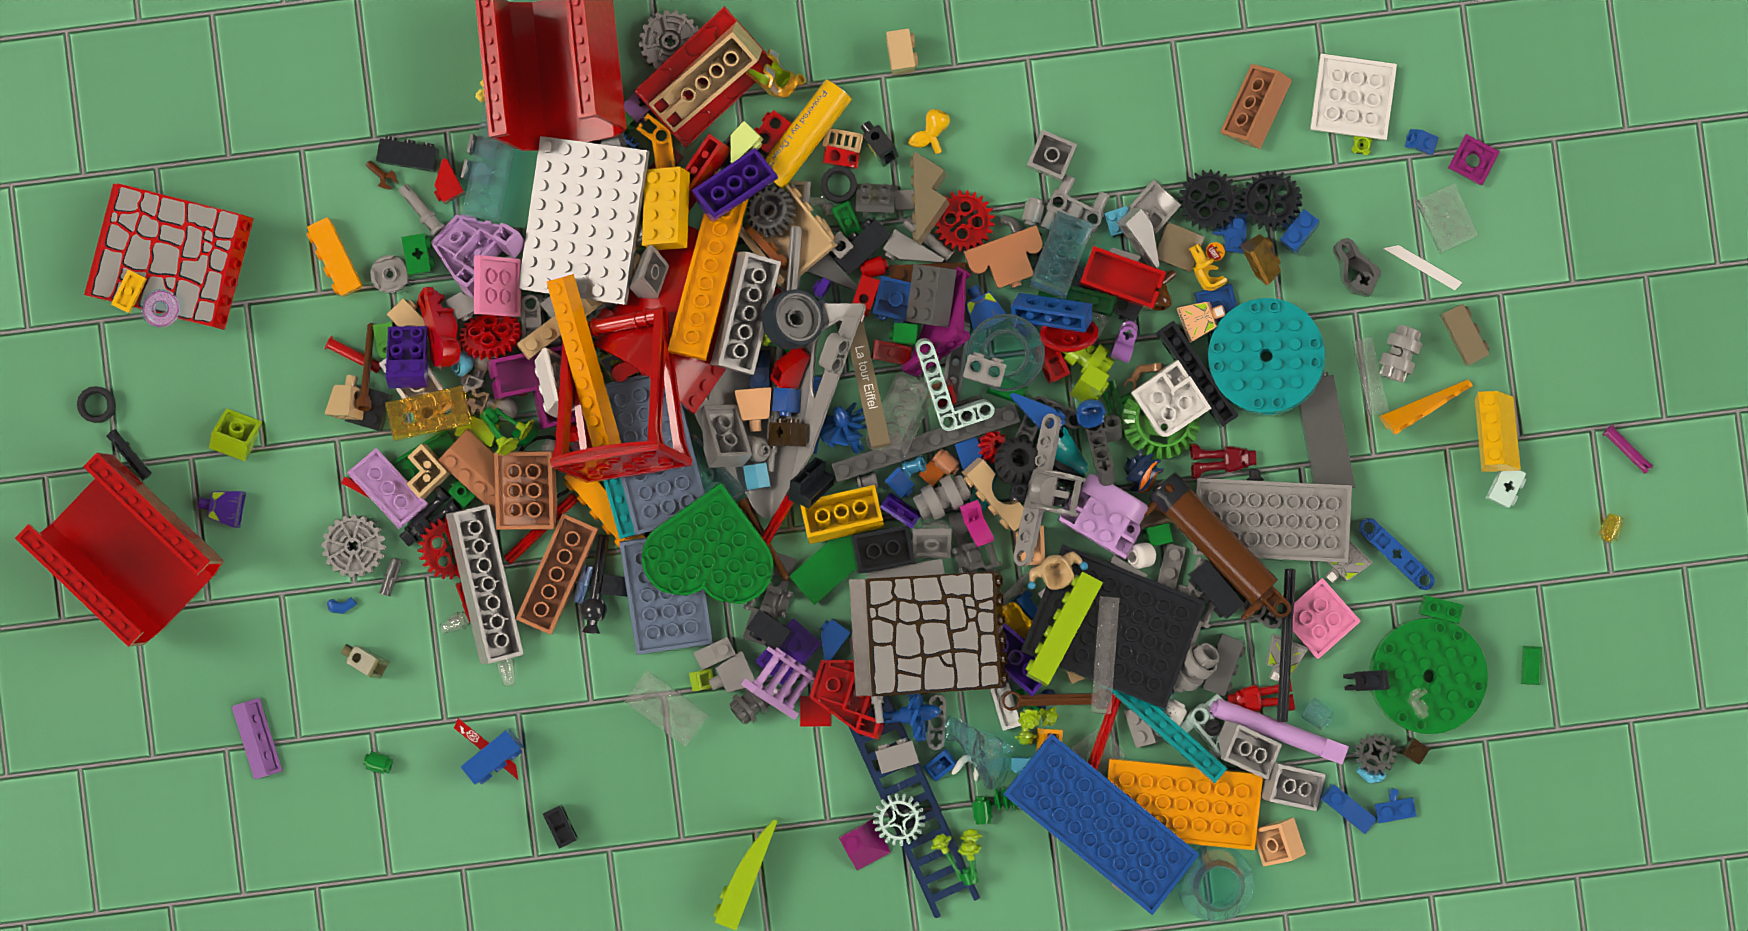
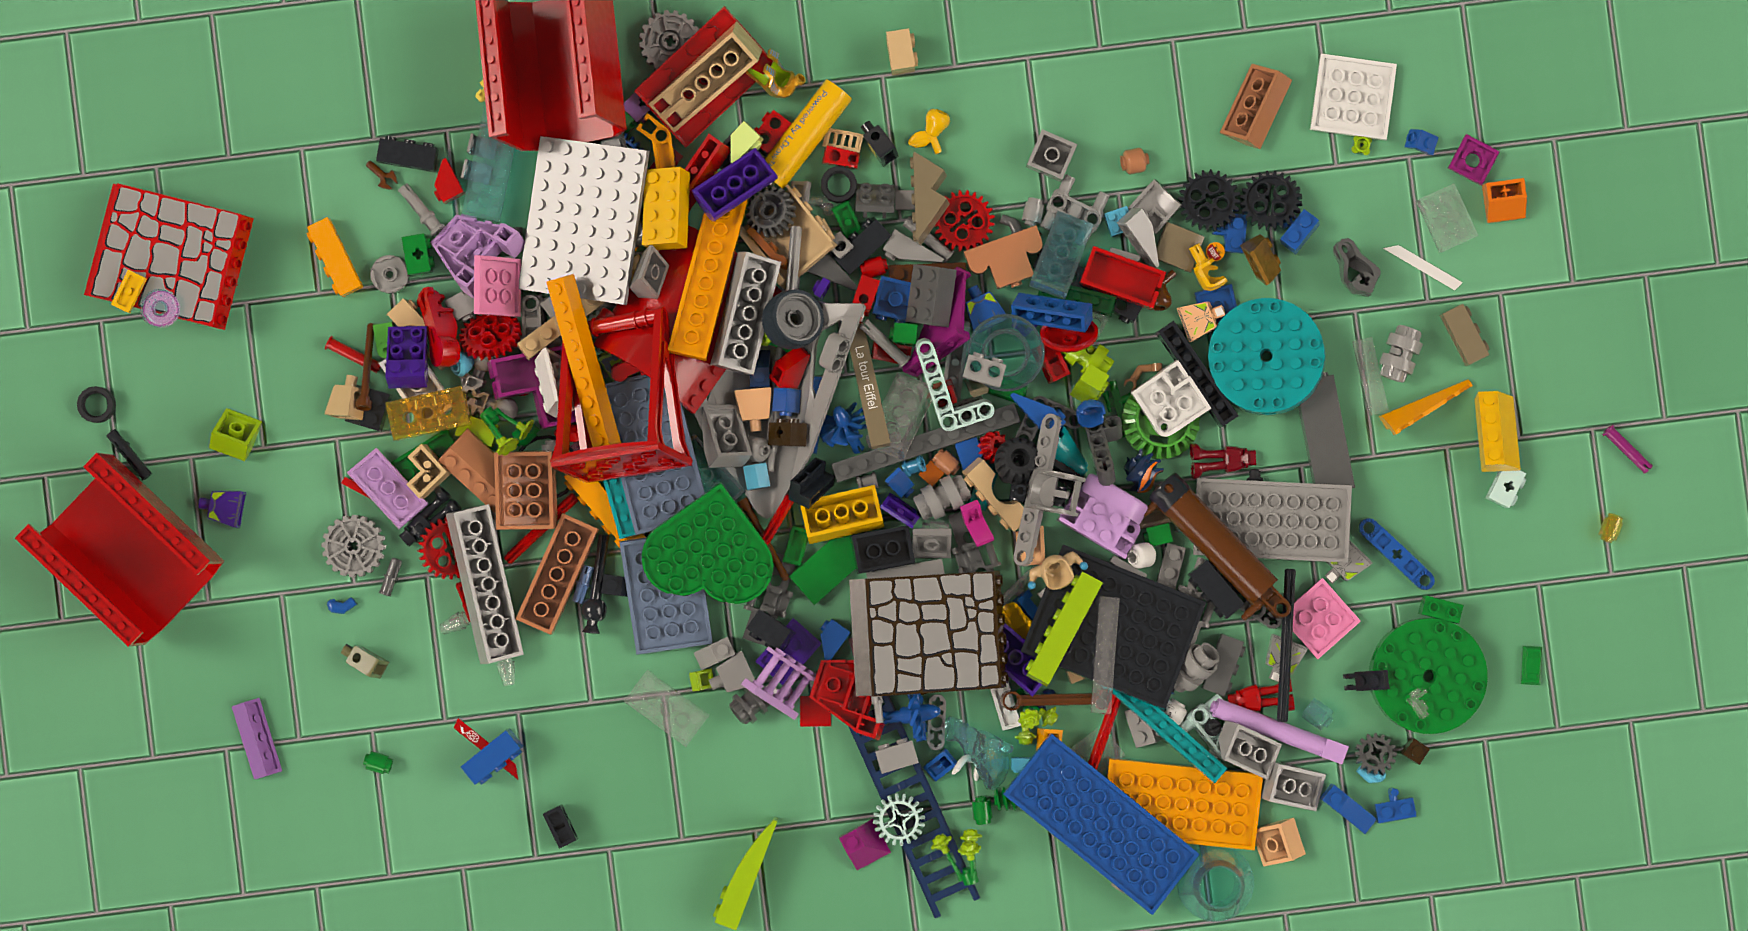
green brick [448,478,477,508] -> none
medium lavender piece [1110,321,1138,363] -> none
none -> green tile [782,525,808,567]
none -> light grey pin [859,319,910,368]
none -> dark tan tile [964,379,989,397]
none -> nougat head [1120,148,1150,175]
none -> orange slope [1482,178,1527,223]

